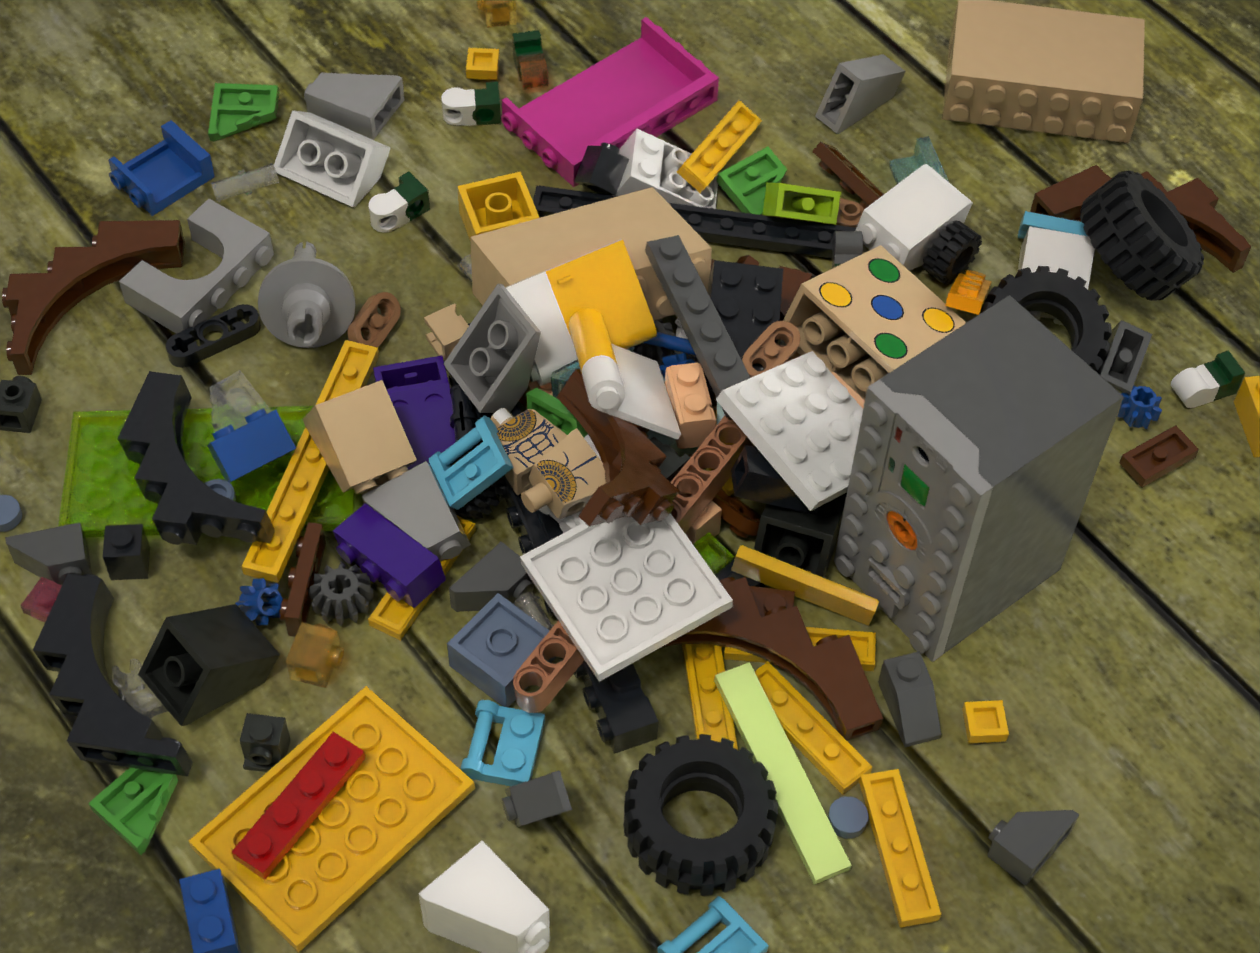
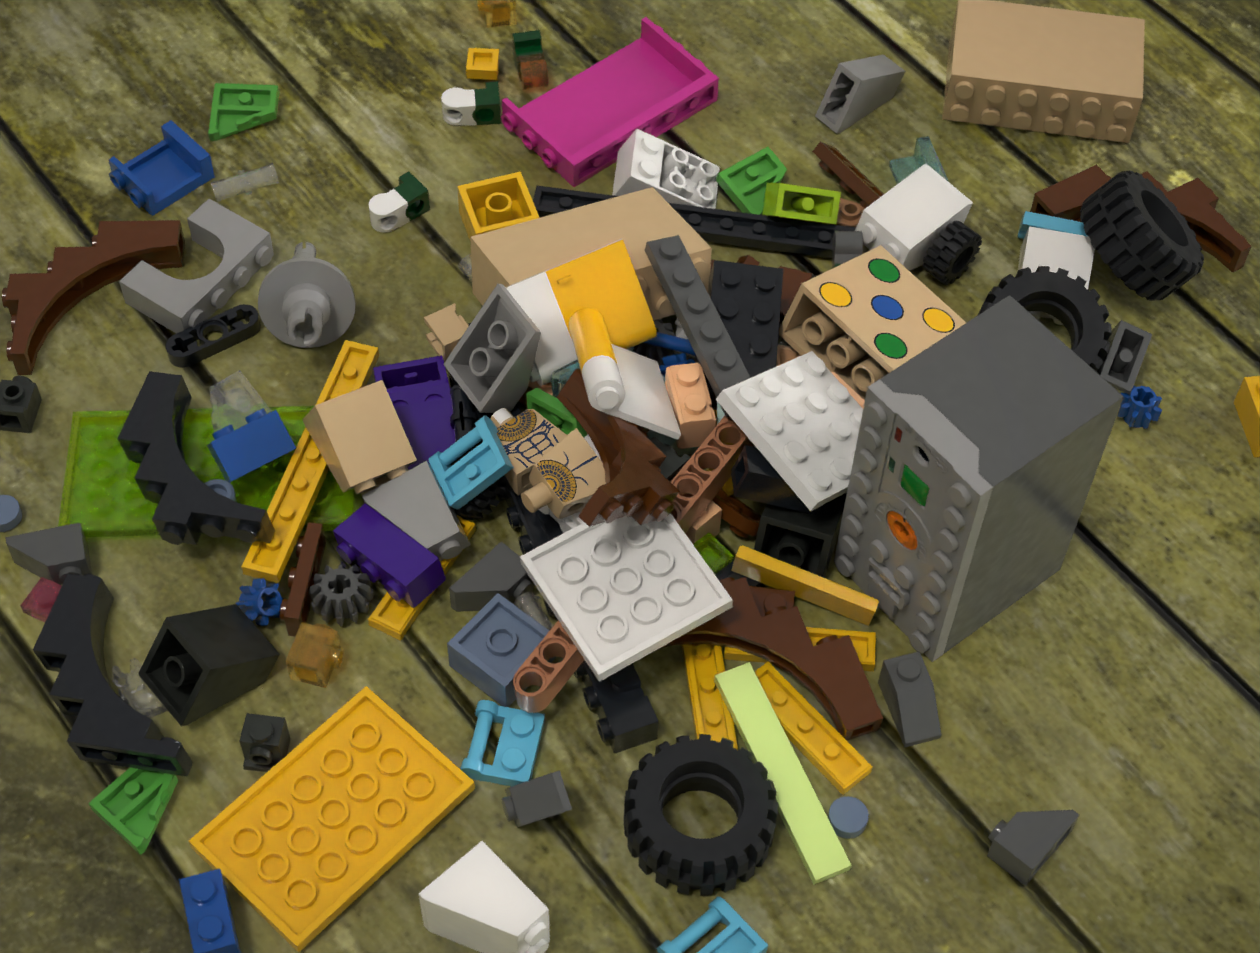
black brick [102,524,150,580] -> none
red plate [231,732,366,880] -> none
white slope [272,110,391,207] -> none
light grey slope [304,73,404,140] -> none
medium nougat plate [348,292,401,347] -> none
black brick [574,142,629,195] -> none
yellow tile [676,100,762,193] -> none
medium nougat plate [742,321,801,378] -> none
yellow plate [859,769,941,928] -> none
light orange plate [945,270,992,315] -> none
yellow plate [962,700,1009,743] -> none
reddish brown plate [1119,425,1199,487] -> none
leg [1171,350,1245,408] -> none

